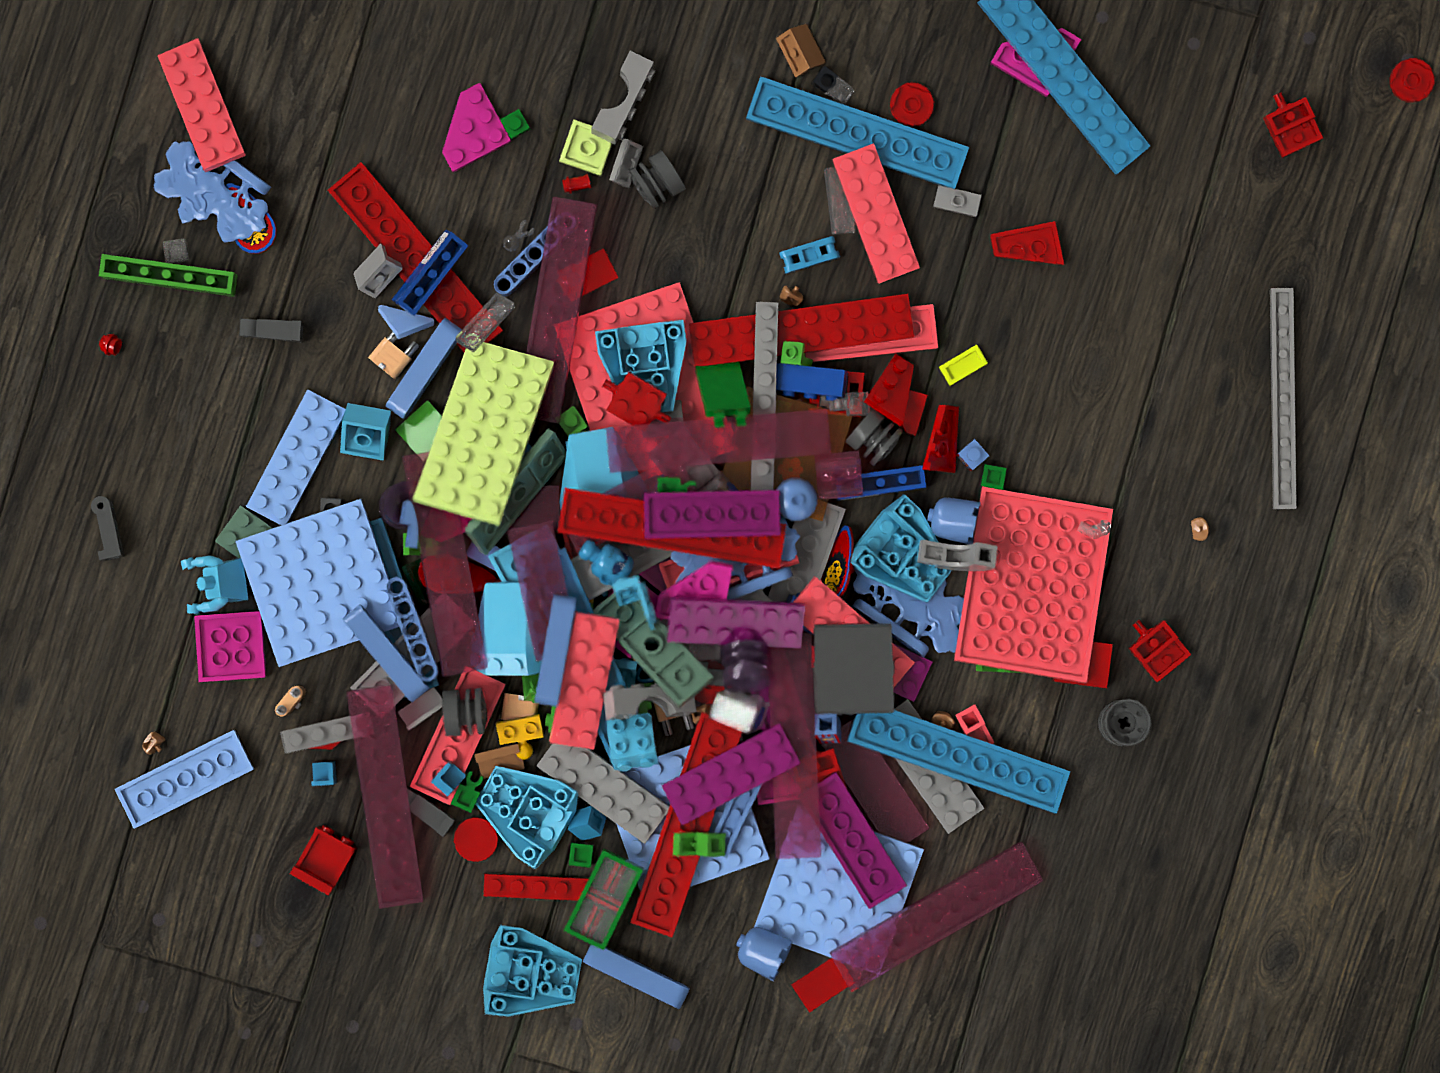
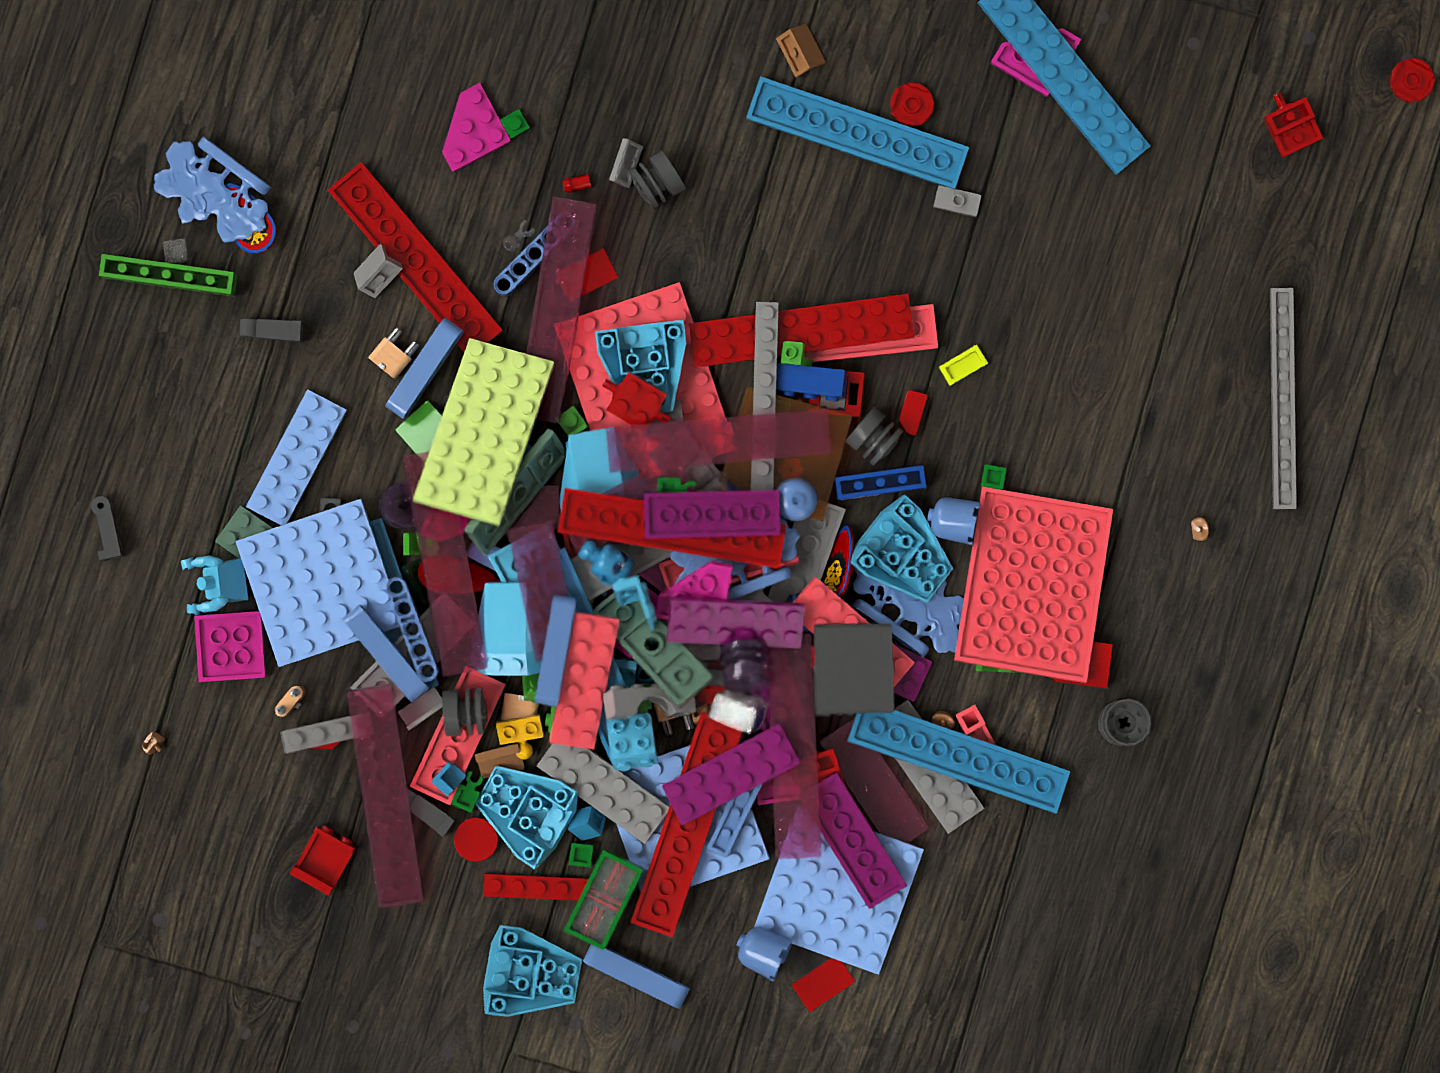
red plate [99,334,122,356] -> none
light blue plate [115,730,254,829] -> none
coral plate [157,38,246,173] -> none
dark azure panel [311,761,337,786] -> none
medium azure slope [340,403,391,461] -> none
light blue tile [378,305,434,339] -> none
blue brick [392,230,468,316] -> none
medium blue slope [399,501,418,549] -> none
clear plate [455,292,515,353] -> none
yellowish green tile [559,120,612,176] -> none
light grey arch [591,51,656,145] -> none
bright green slope [673,832,726,857] -> none
green tile [695,362,751,428] -> none
dark azure plate [779,236,840,274] -> none
medium nougat piece [780,286,803,306] -> none
leg [810,66,855,105] -> none
clear pink bracket [814,451,863,499] -> none
medium blue brick [814,714,841,744] -> none
clear plate [824,167,855,235] -> none
clear plate [829,392,870,416] -> none
clear pink plate [829,841,1043,992] -> none
coral plate [832,143,920,284] -> none
red wing [864,353,914,426] -> none
light grey arch [917,540,998,571] -> none
red wing [922,405,959,473] -> none
medium blue brick [956,439,989,472] -> none
red wing [990,221,1064,265] -> none
clear arm [1077,520,1111,539] -> none
red plate [1128,619,1191,683] -> none

